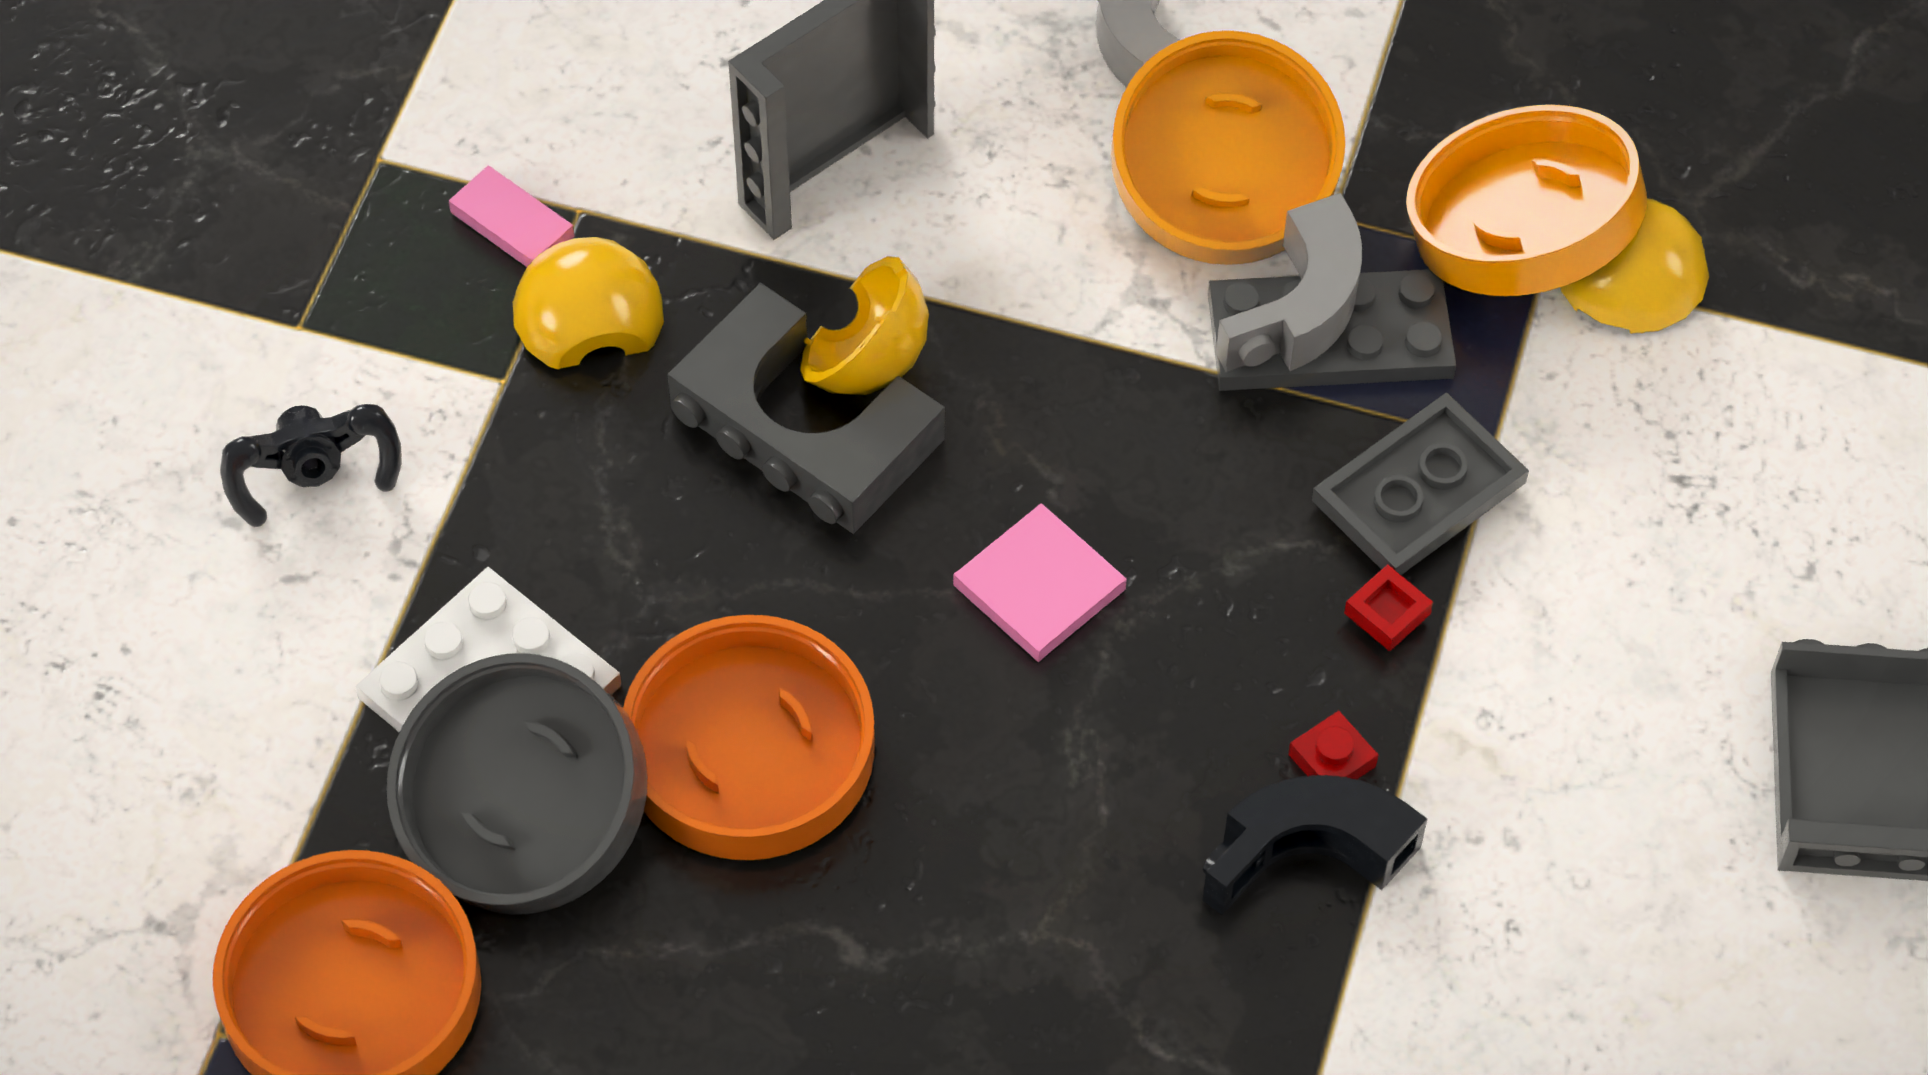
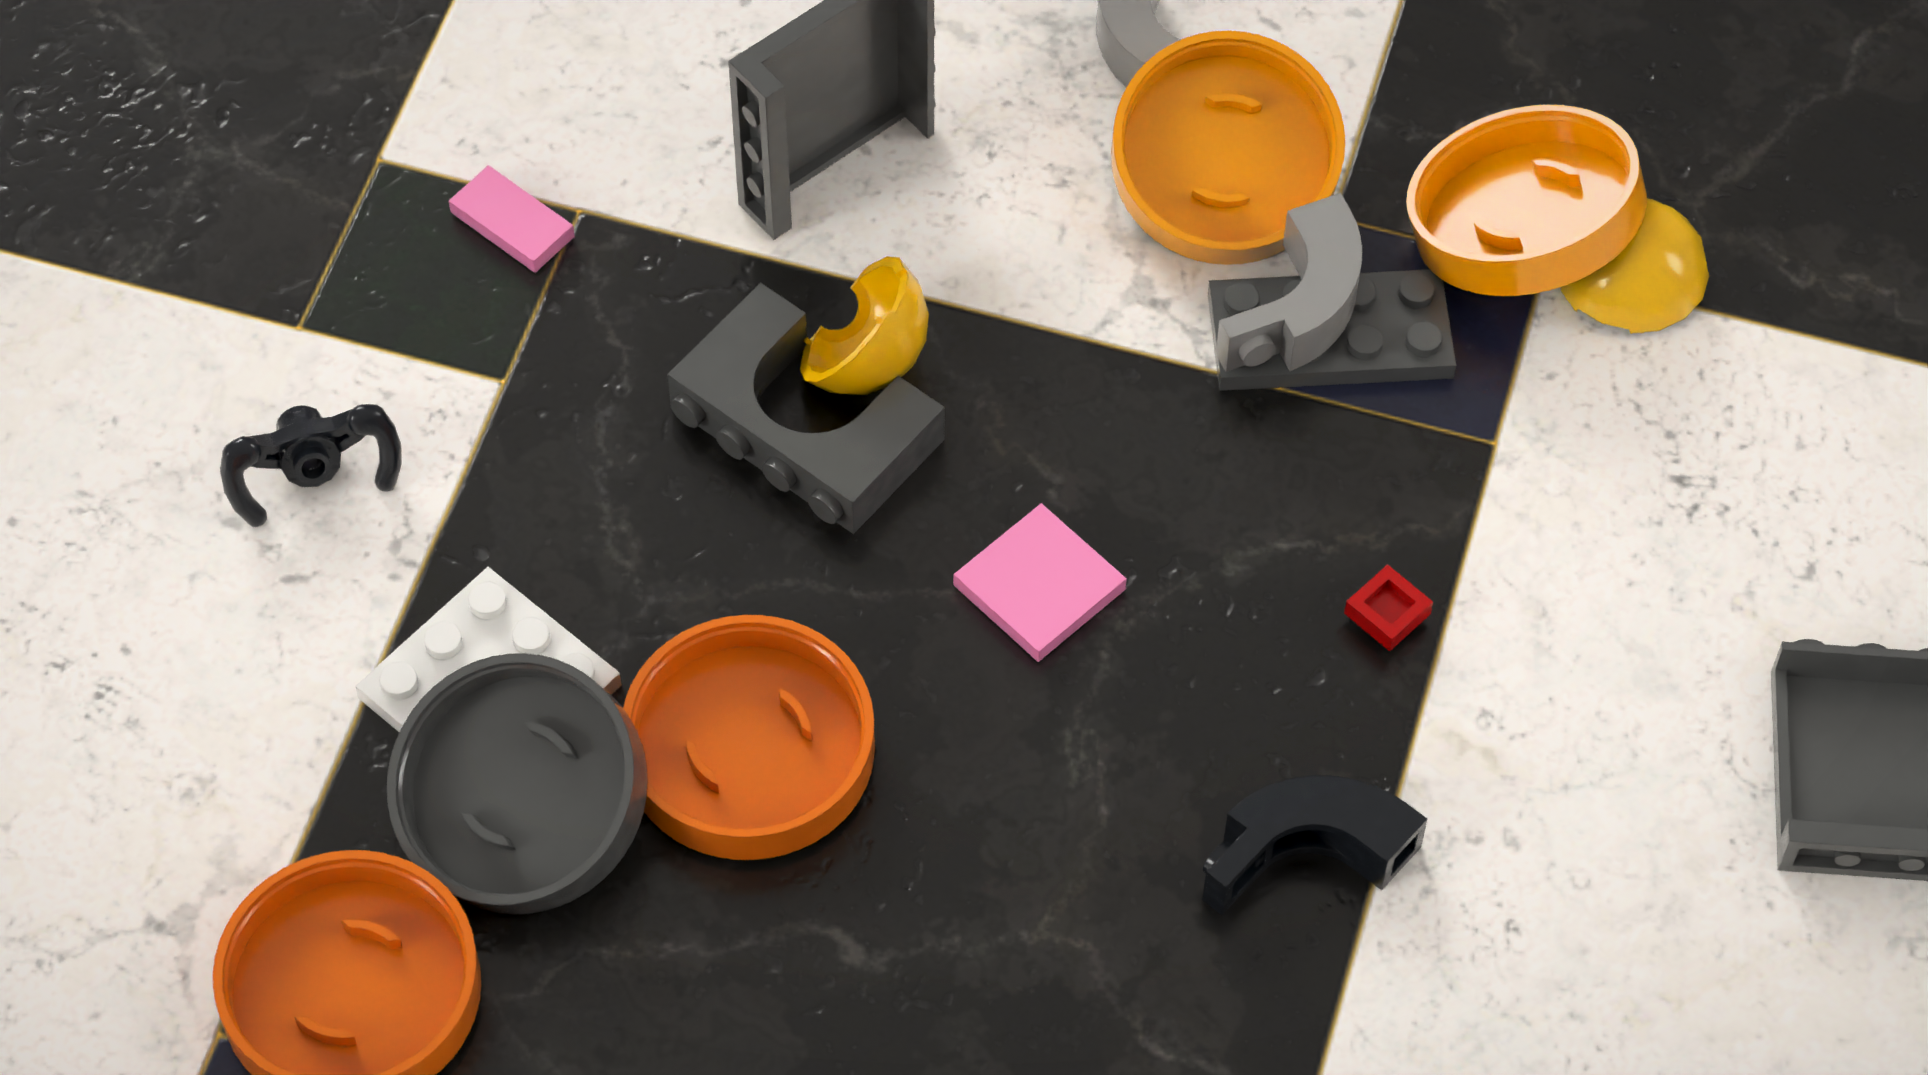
yellow cylinder [513,237,664,370] -> none
red plate [1288,710,1378,780] -> none
dark grey plate [1312,392,1529,575] -> none

